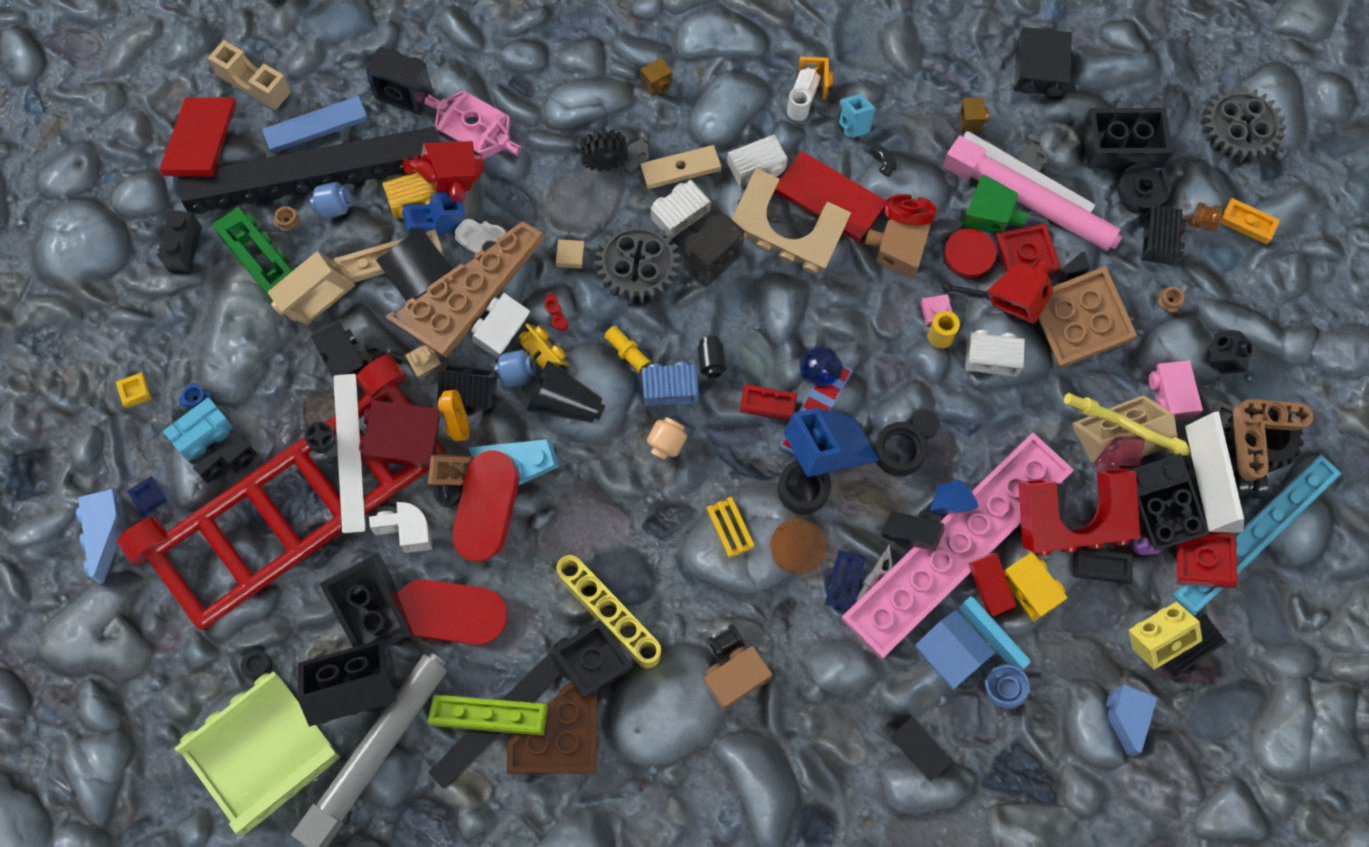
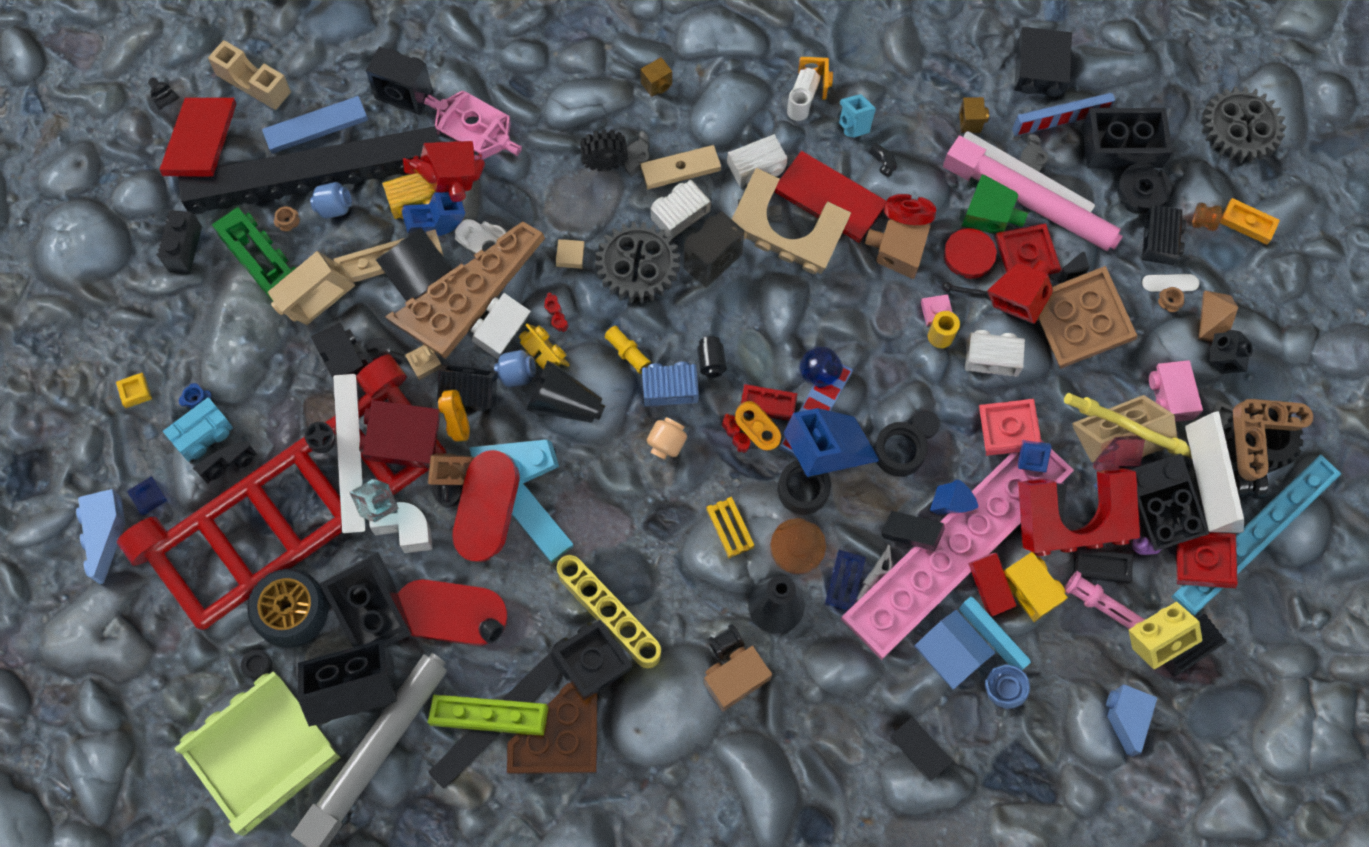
none -> black piece [148,78,179,110]
none -> wheel [247,569,329,648]
none -> clear light blue brick [349,479,399,522]
none -> black hinge [478,618,504,644]
none -> medium azure tile [512,484,574,564]
none -> red piece [722,413,751,453]
none -> light orange plate [735,401,781,450]
none -> black cone [748,575,805,634]
none -> coral tile [979,399,1041,456]
none -> medium blue tile [1012,93,1115,136]
none -> blue tile [1017,440,1052,473]
none -> bright pink pin [1064,571,1145,629]
none -> white sticker [1142,274,1199,292]
none -> medium nougat slope [1199,290,1238,342]

